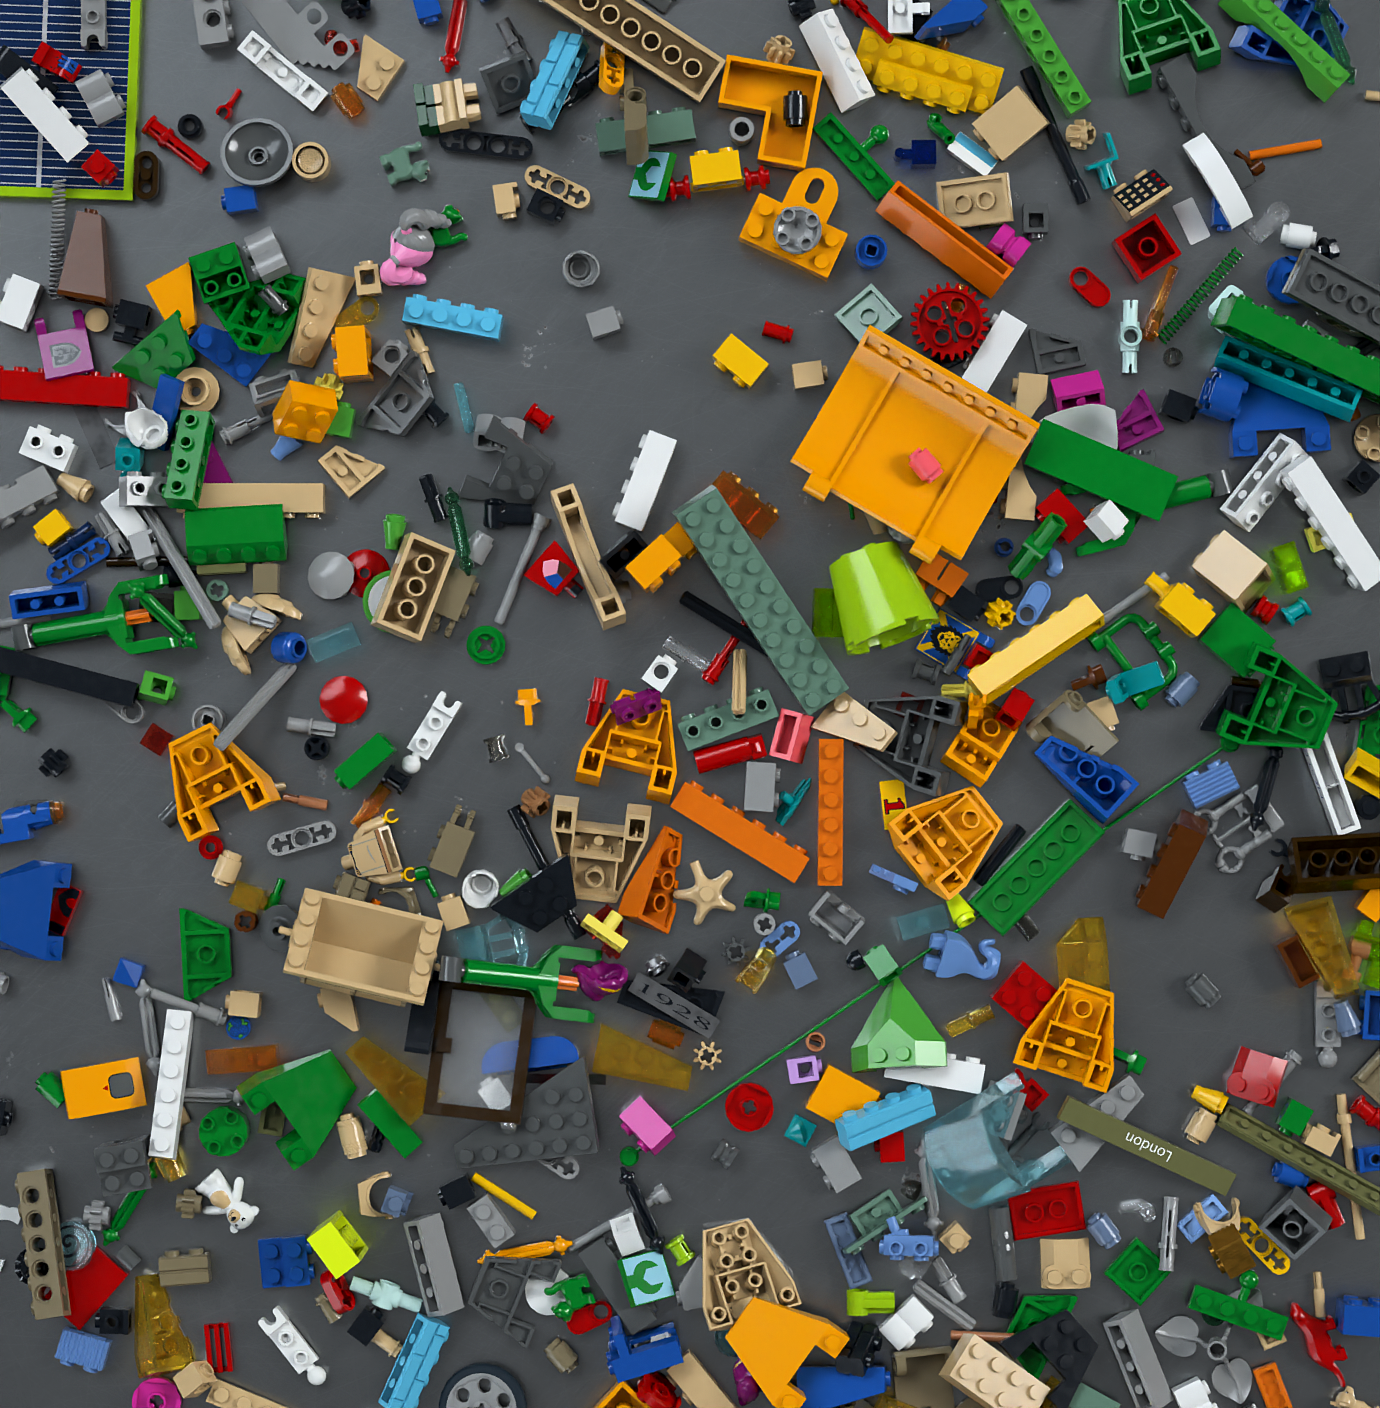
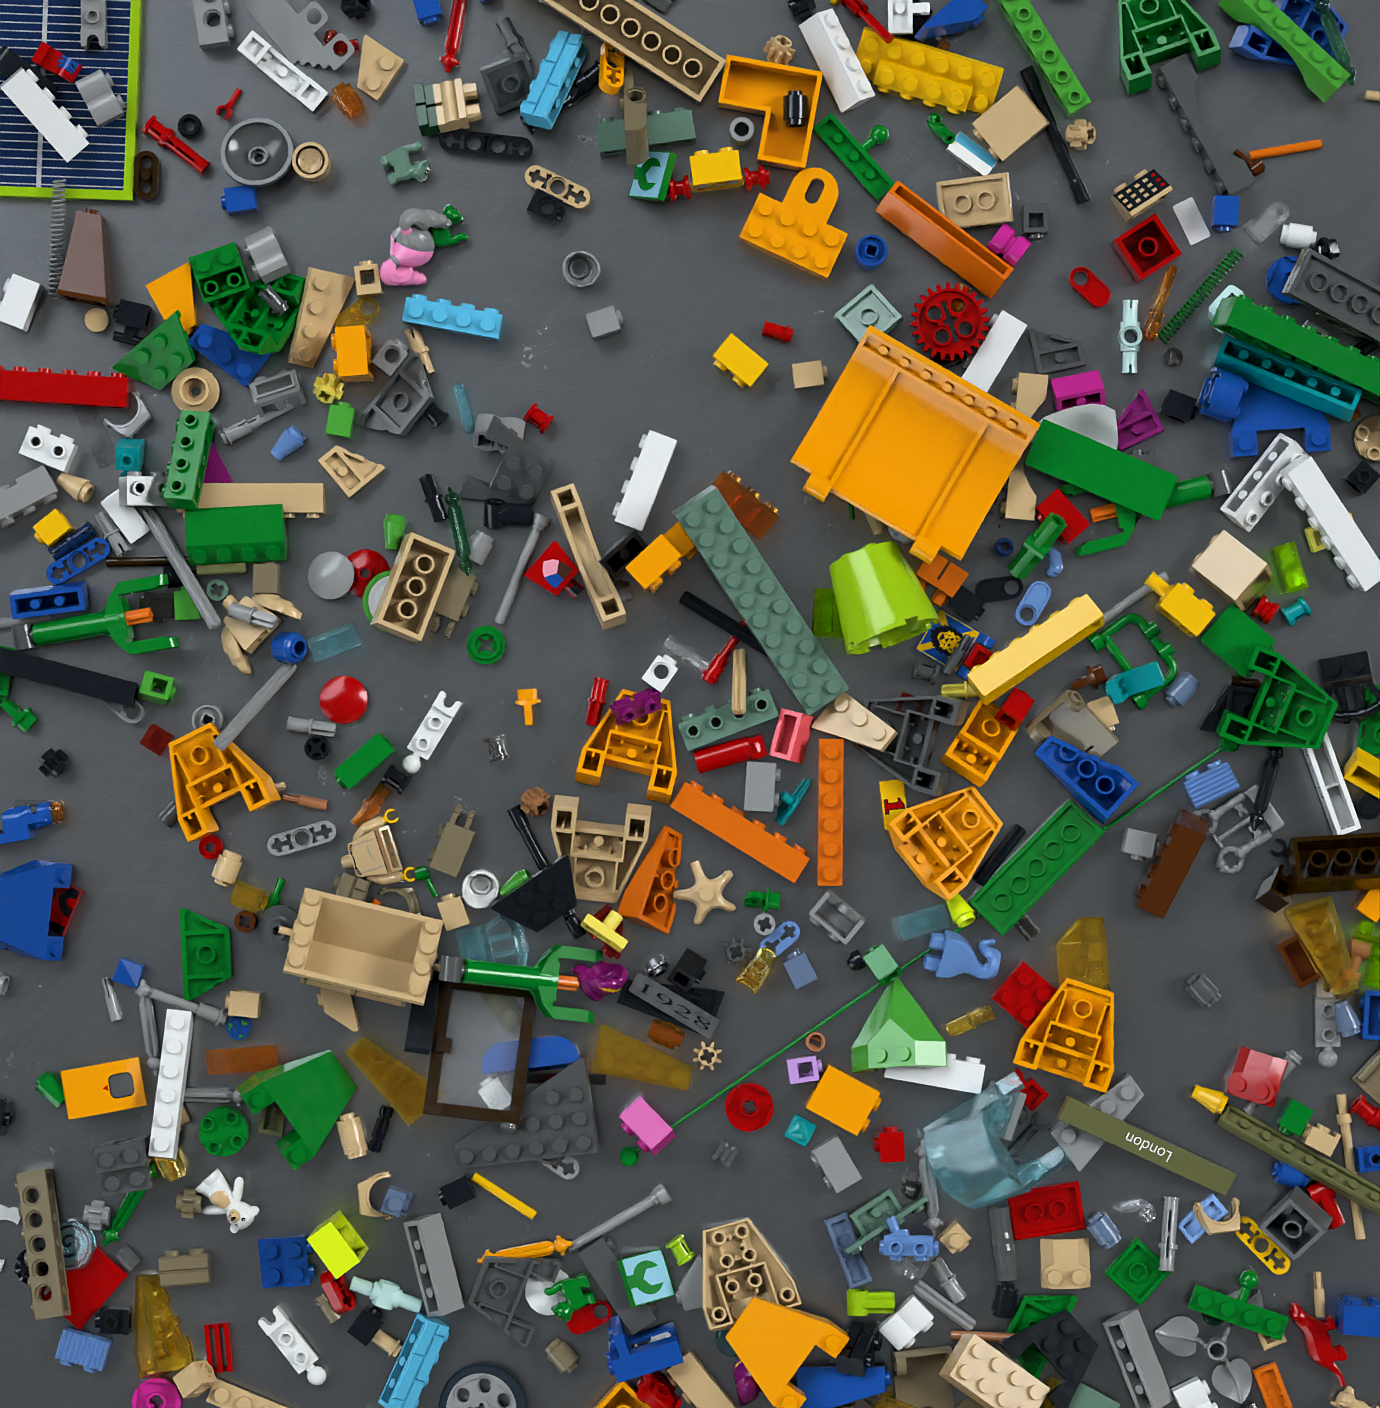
flag [34,309,95,381] -> none
red brick [81,149,119,187] -> none
white hair [124,408,169,450] -> none
light grey brick [128,529,160,572] -> none
green wheel [128,582,198,649] -> none
blue tile [152,374,185,451] -> none
light orange brick [272,380,338,444] -> none
green tile [357,1089,423,1159] -> none
light grey brick [467,1192,516,1249] -> none
tan brick [492,182,521,220] -> none
light grey hinge [515,743,550,784] -> none
white brick [609,1213,645,1257] -> none
black wheel [619,1166,665,1255] -> none
light grey dish [773,206,822,254] -> none
medium azure brick [835,1083,936,1151] -> none
medium blue wing [869,864,918,894] -> none
clear blue brick [893,140,936,169] -> none
coral brick [908,448,944,484] -> none
light orange plate [967,693,987,729] -> none
yellow gear [984,598,1016,630] -> none
white brick [1083,500,1129,543] -> none
teal bracket [1084,132,1119,190] -> none
green piece [1114,1048,1147,1075] -> none
white slope [1182,133,1253,229] -> none
tan brick [1184,1107,1217,1145] -> none
pearl gold brick [1208,1223,1256,1279] -> none

